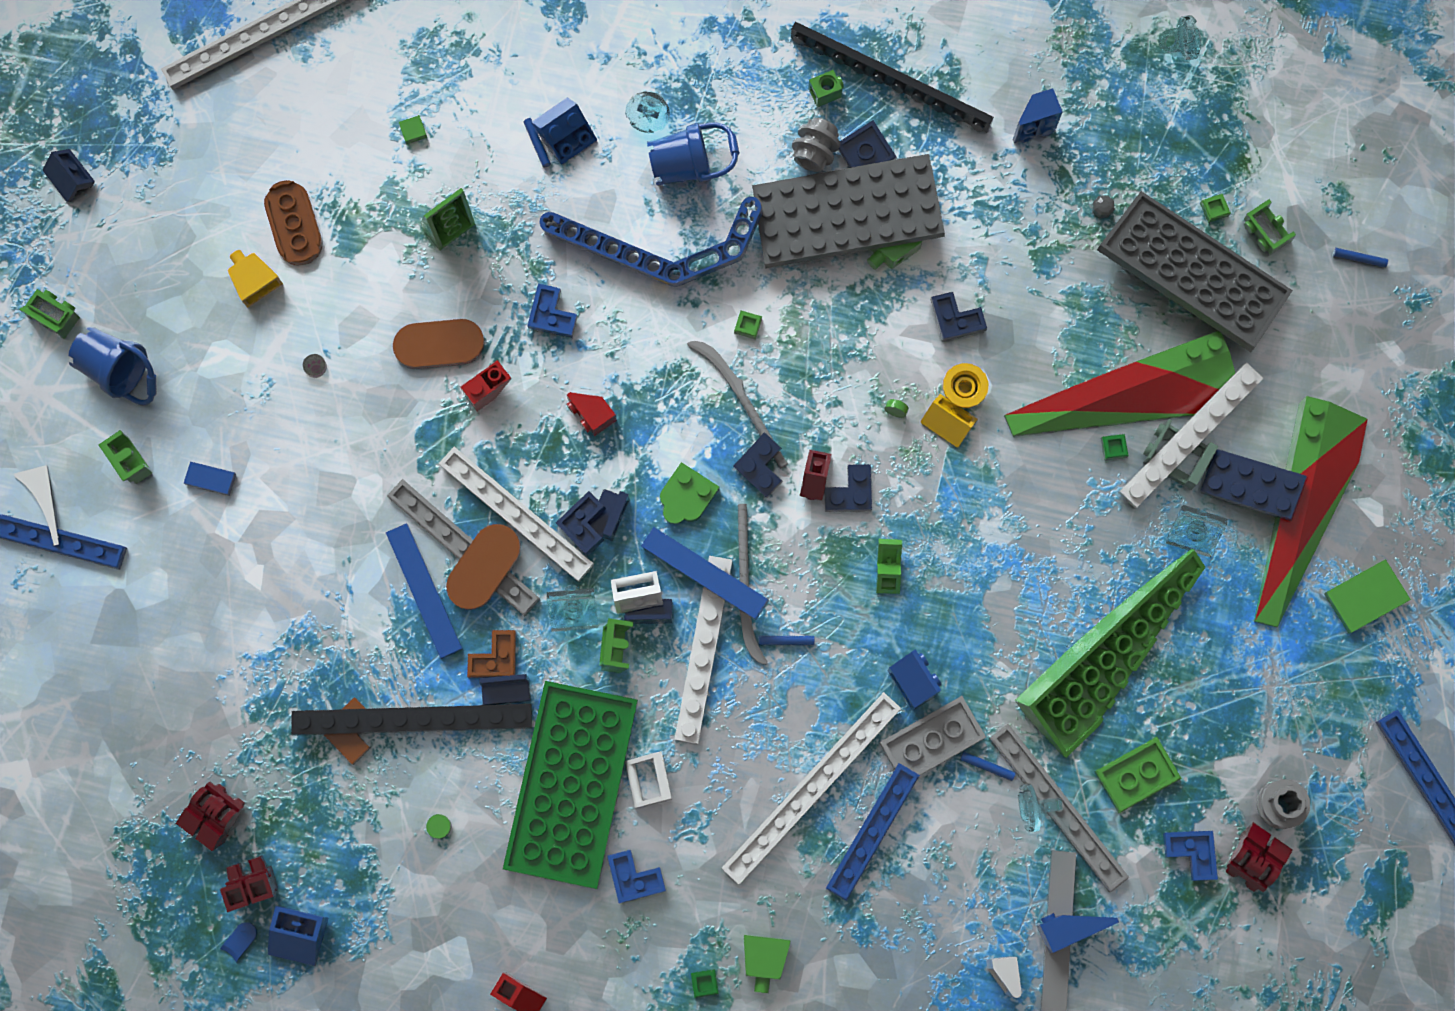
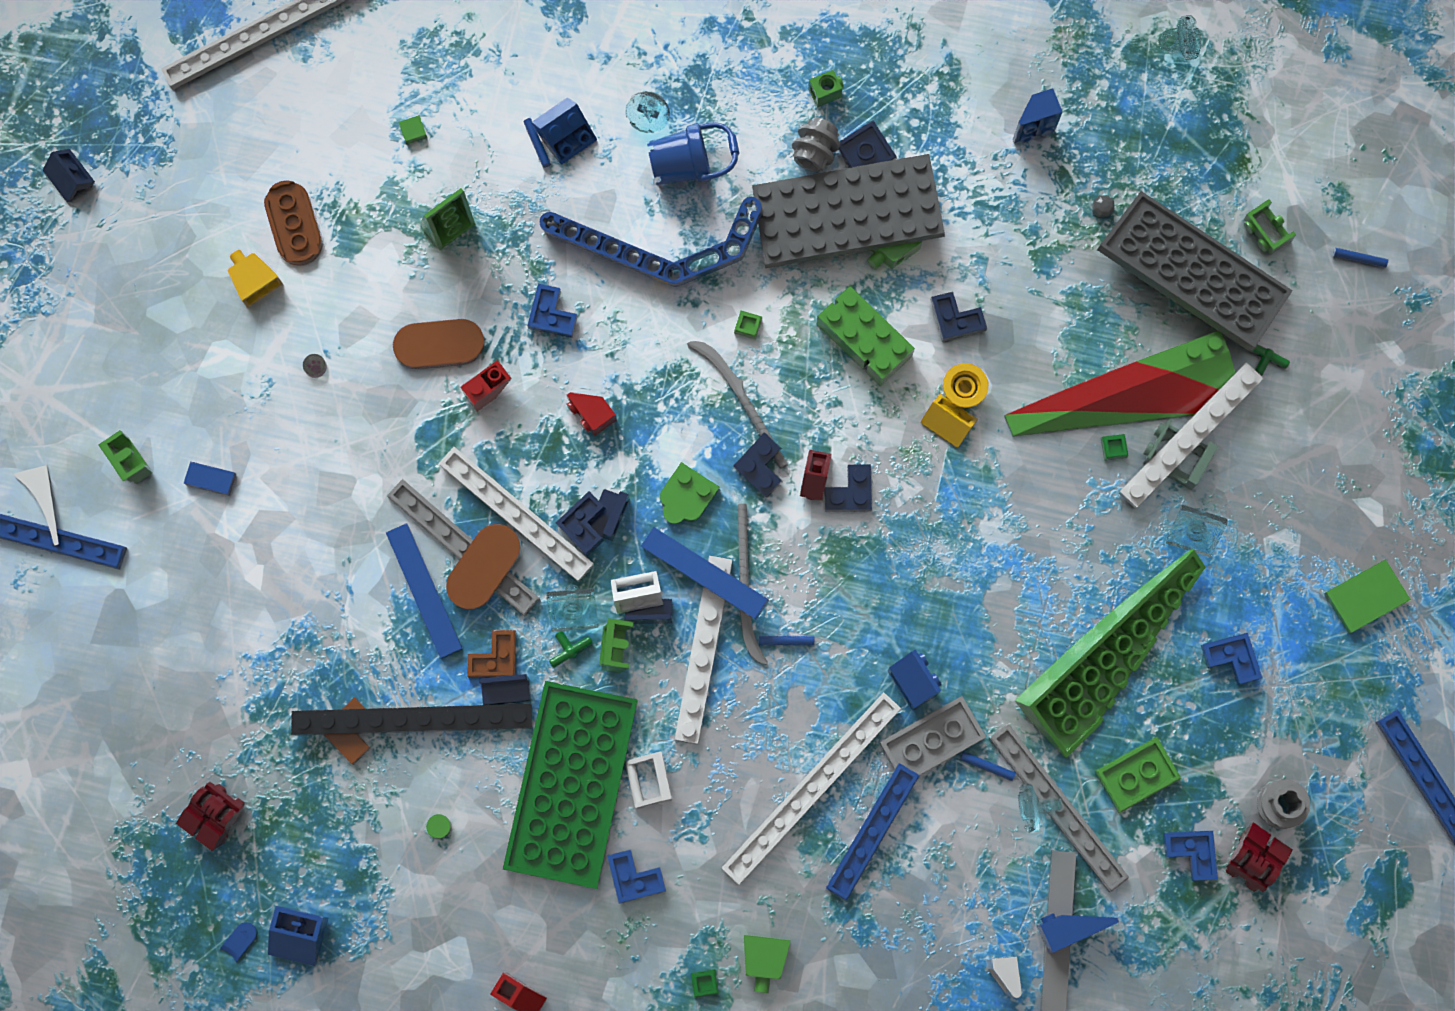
bright green window [19,289,80,340] -> none
blue piece [68,327,157,405] -> none
dark red hips [220,855,278,912] -> none
black plate [791,21,994,133] -> none
bright green slope [876,539,902,594] -> none
bright green tile [884,399,909,418] -> none
bright green tile [1200,194,1231,223] -> none
dark blue piece [1200,449,1308,521] -> none
wedge [1254,396,1368,627] -> none
none -> green piece [549,631,593,668]
none -> bright green piece [816,286,915,387]
none -> blue plate [1201,633,1262,685]
none -> green piece [1252,344,1290,376]

